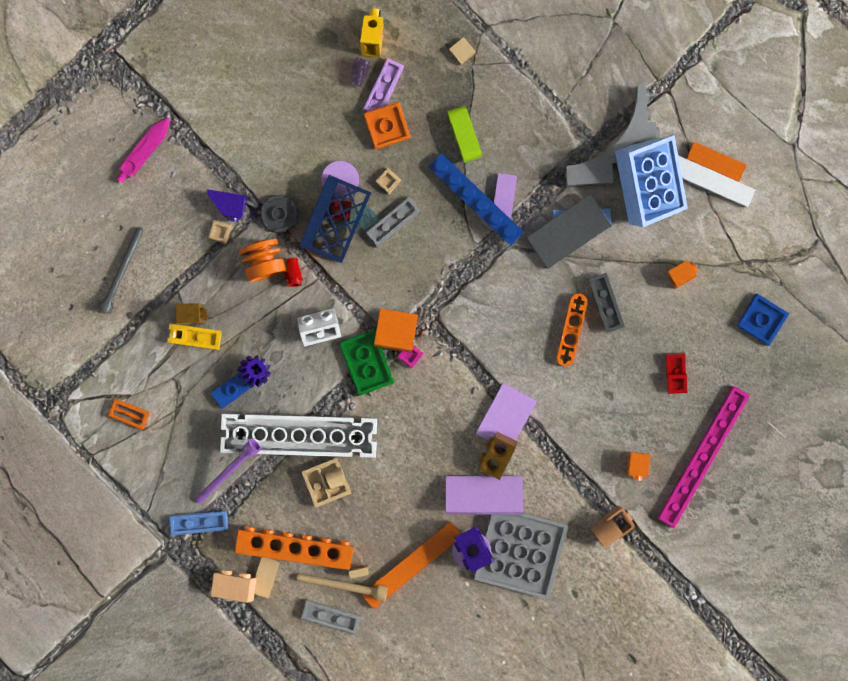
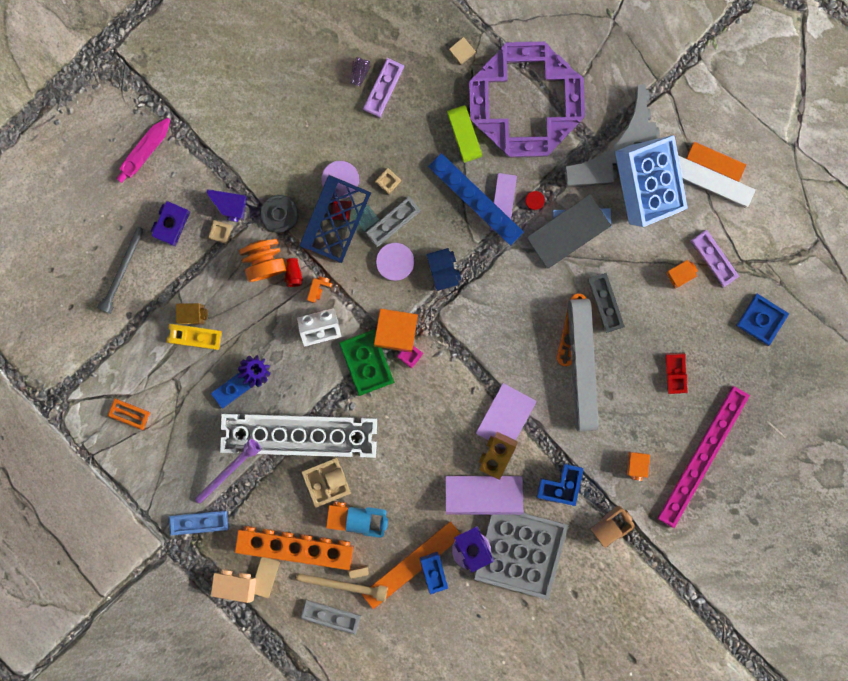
yellow torso [360,8,384,58] -> none
orange tile [363,101,411,150] -> none
none -> dark purple brick [151,201,190,247]
none -> orange bracket [307,276,332,303]
none -> orange brick [326,501,349,531]
none -> dark azure piece [346,507,388,538]
none -> lavender tile [376,243,414,281]
none -> blue plate [419,552,448,595]
none -> dark blue brick [426,248,461,291]
none -> medium lavender plate [469,41,585,158]
none -> red tile [525,191,545,211]
none -> blue brick [536,463,584,506]
none -> light grey beam [568,298,598,432]
none -> lavender tile [690,230,740,288]

